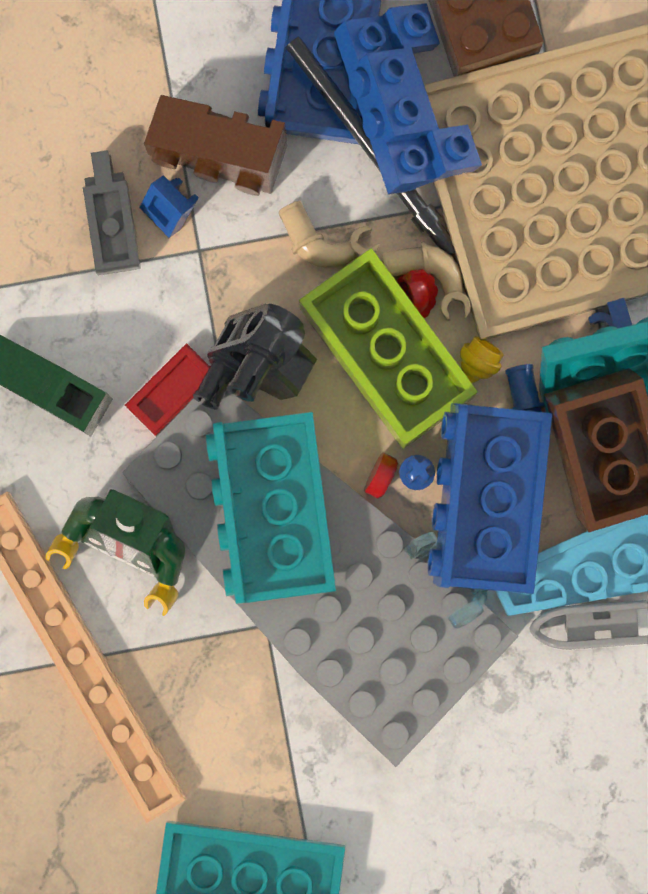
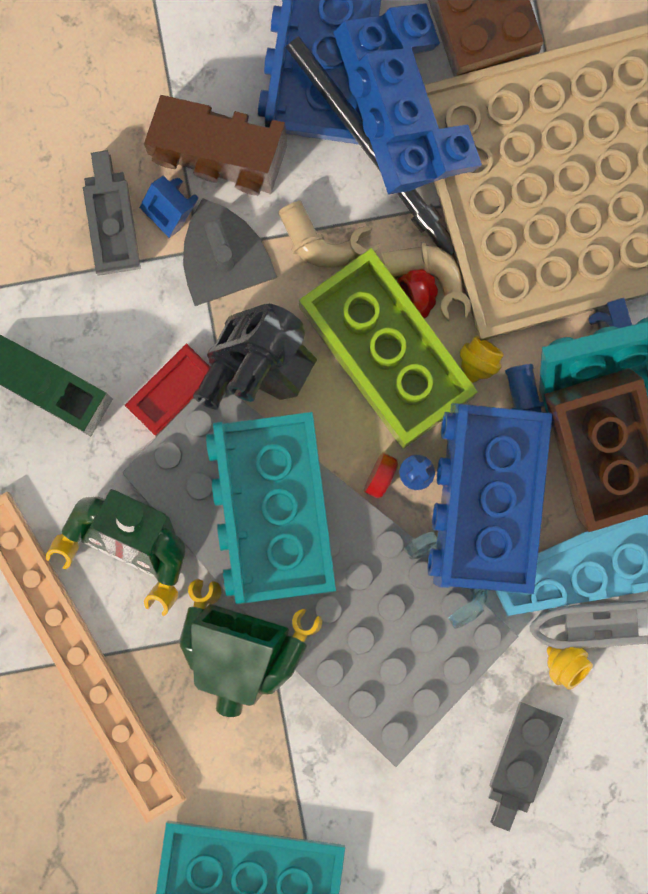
none -> dark green torso [179,579,322,717]
none -> dark grey shield [183,198,277,306]
none -> dark grey hinge [488,702,564,832]
none -> yellow plate [547,646,593,690]

